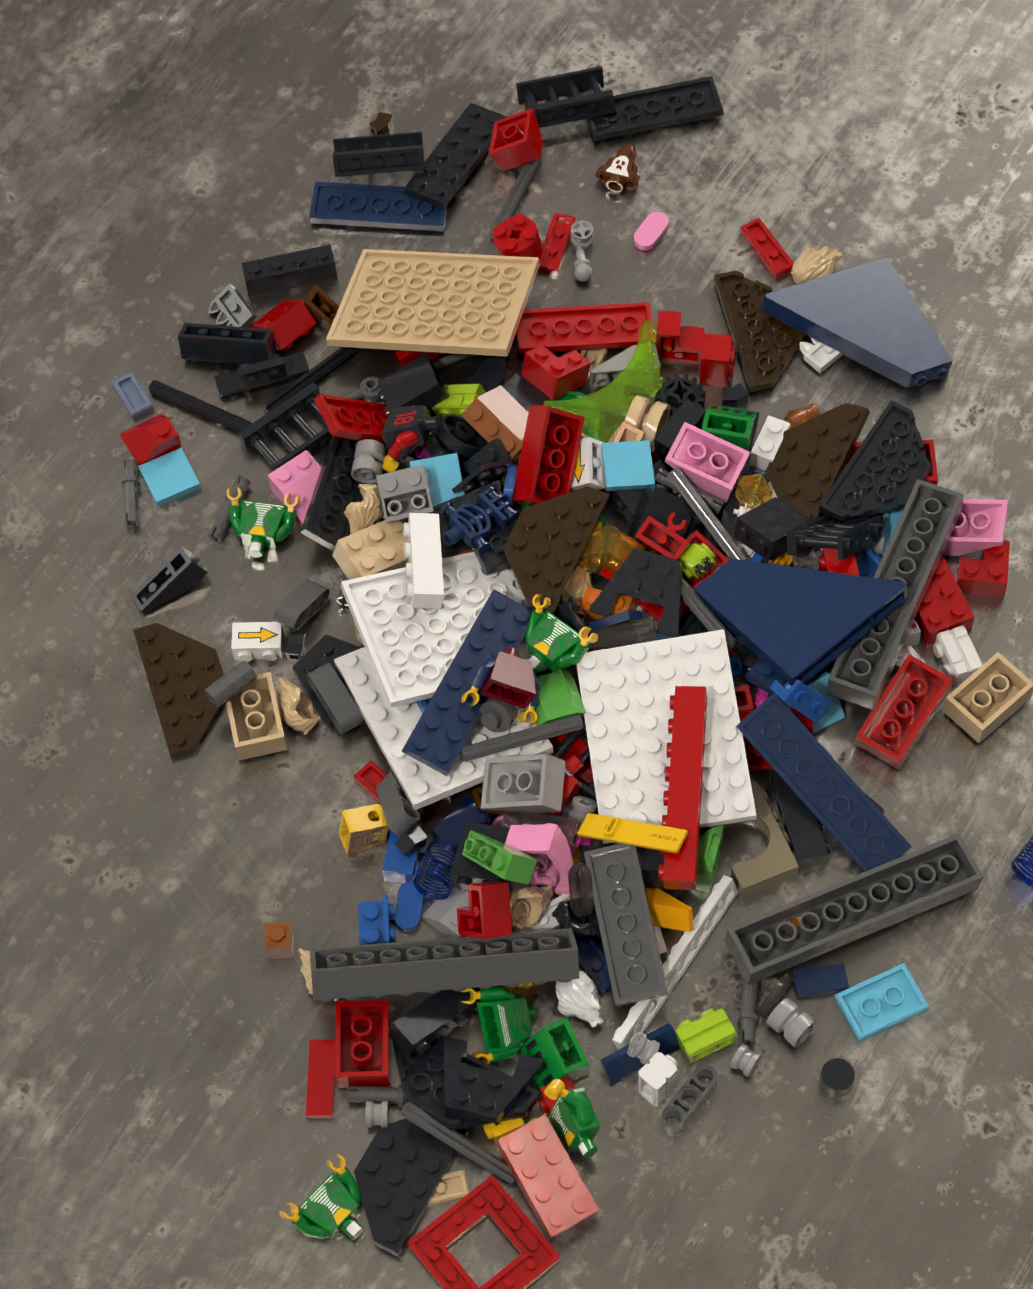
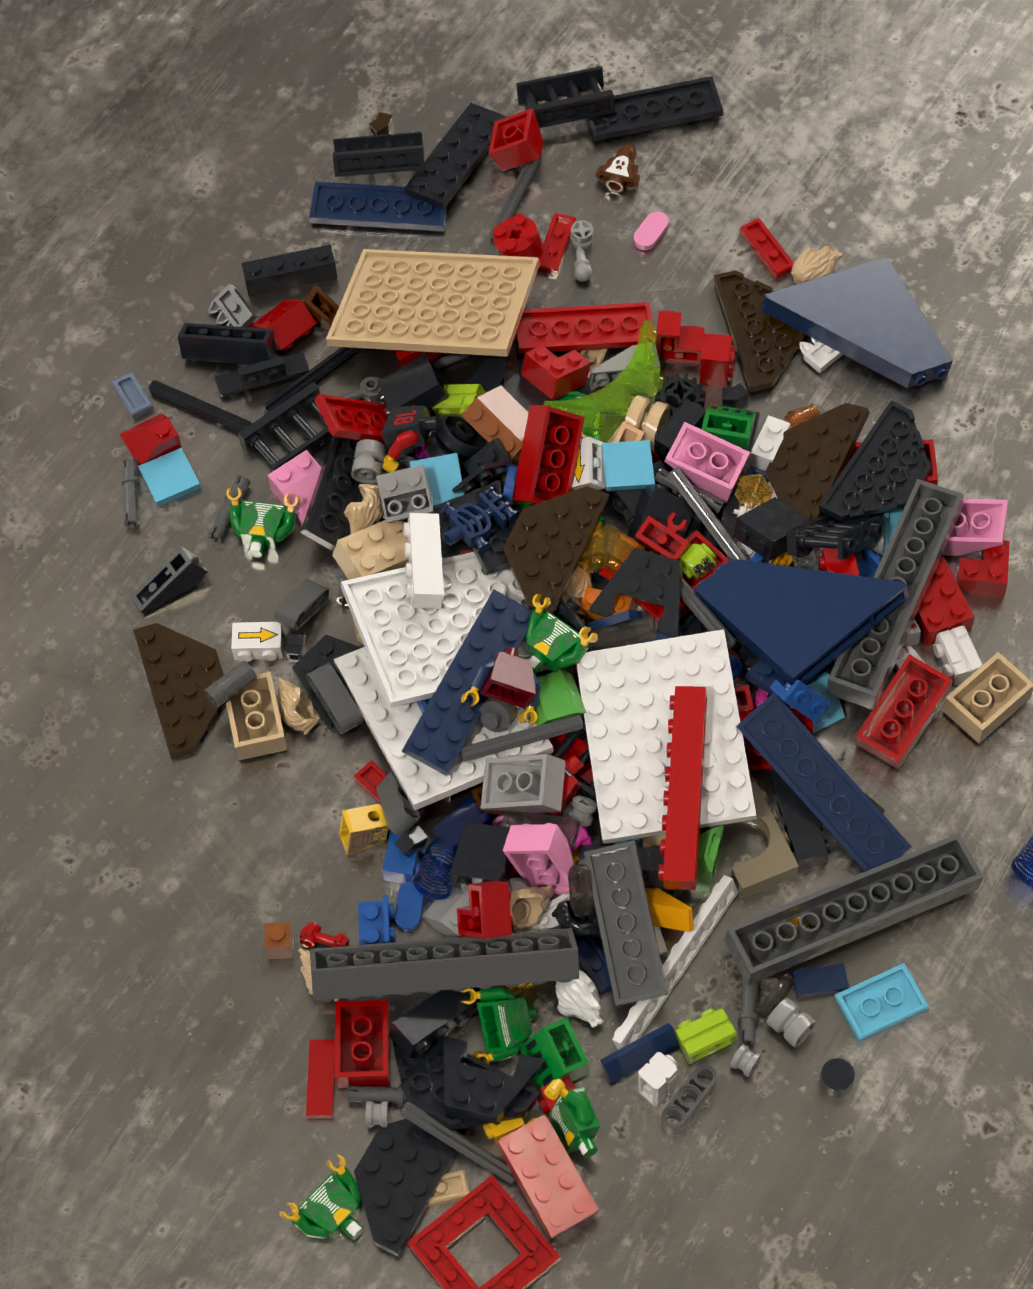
bright green slope [462,830,537,885] -> none
yellow piece [577,813,688,853] -> none
light grey wheel [627,1032,660,1065] -> none
none -> red bar [300,922,350,948]

